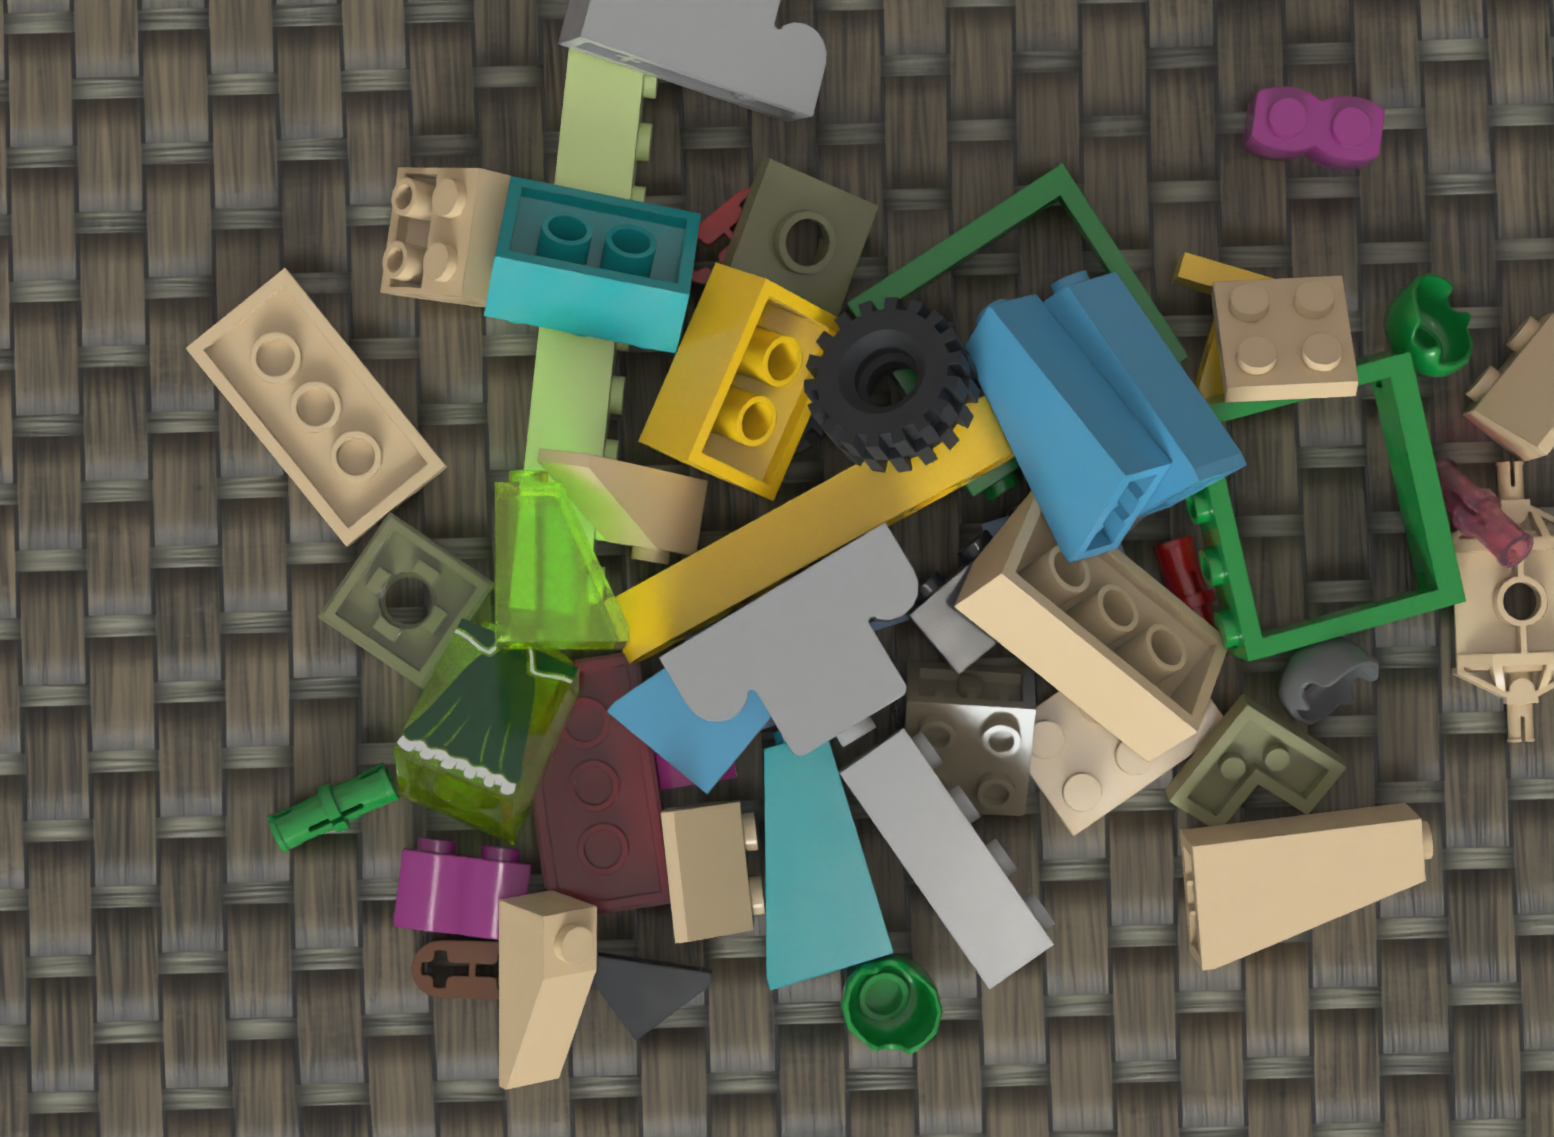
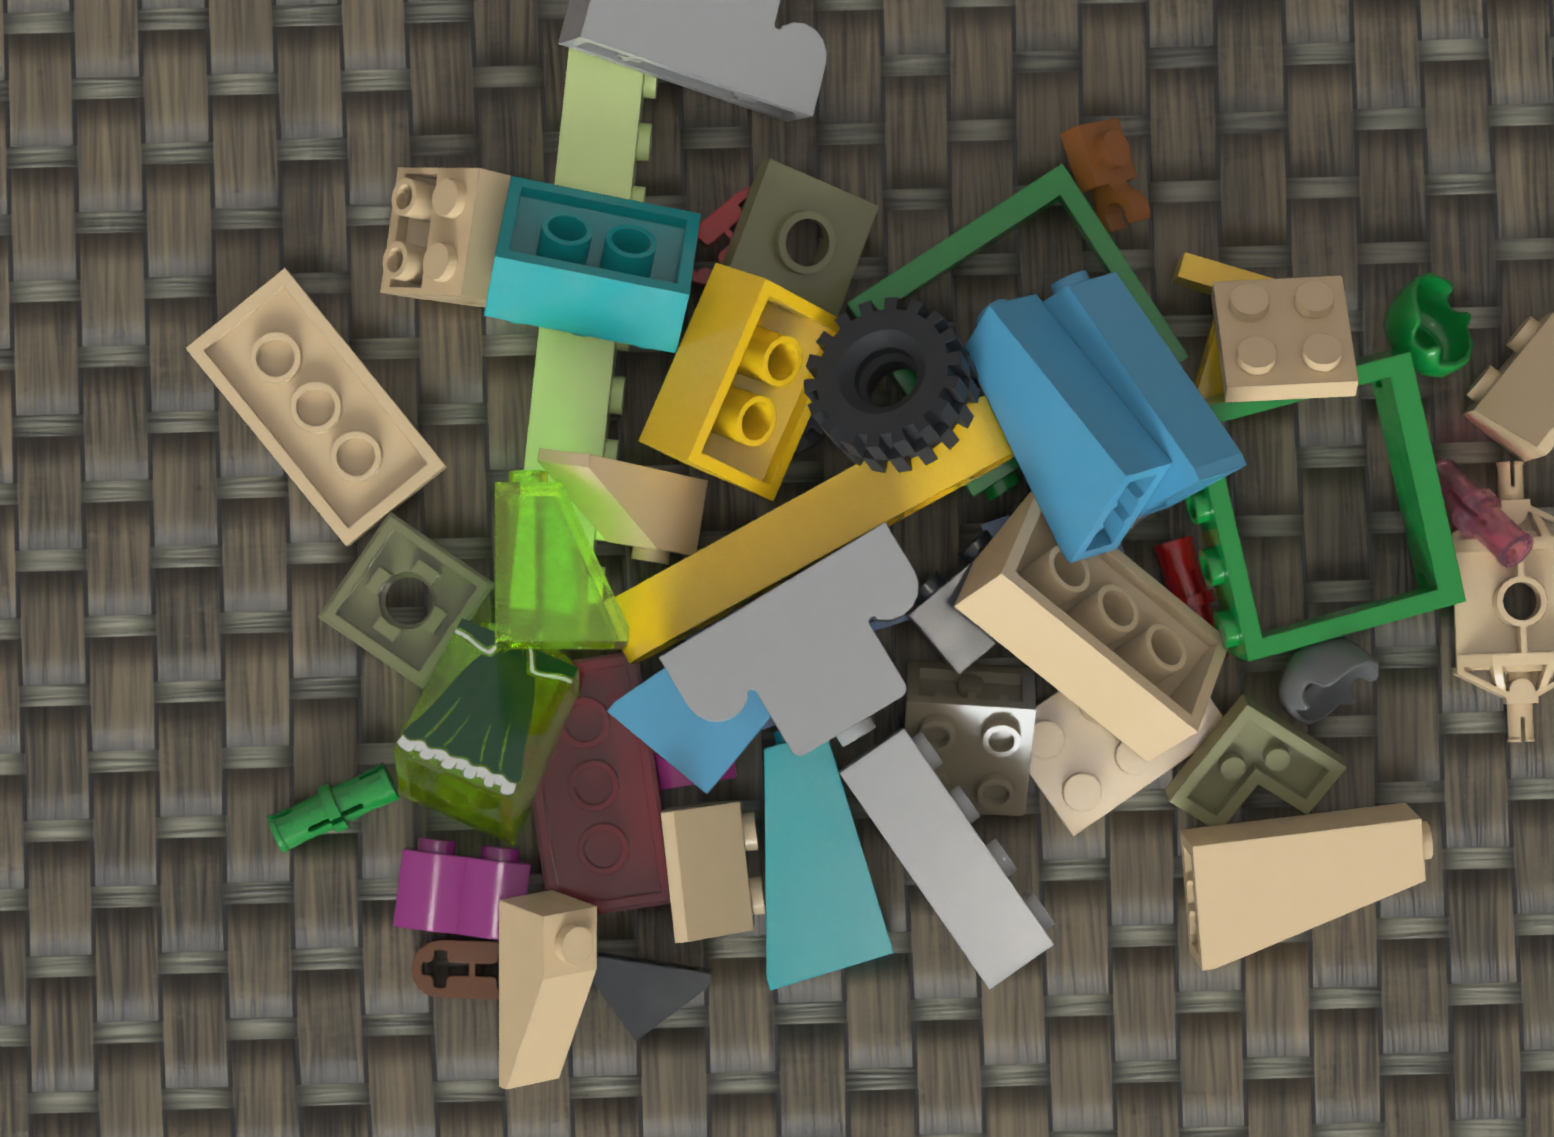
green hair [840,955,943,1054] -> none
magenta brick [1242,86,1385,170] -> none
none -> dark orange plate [1060,118,1150,233]

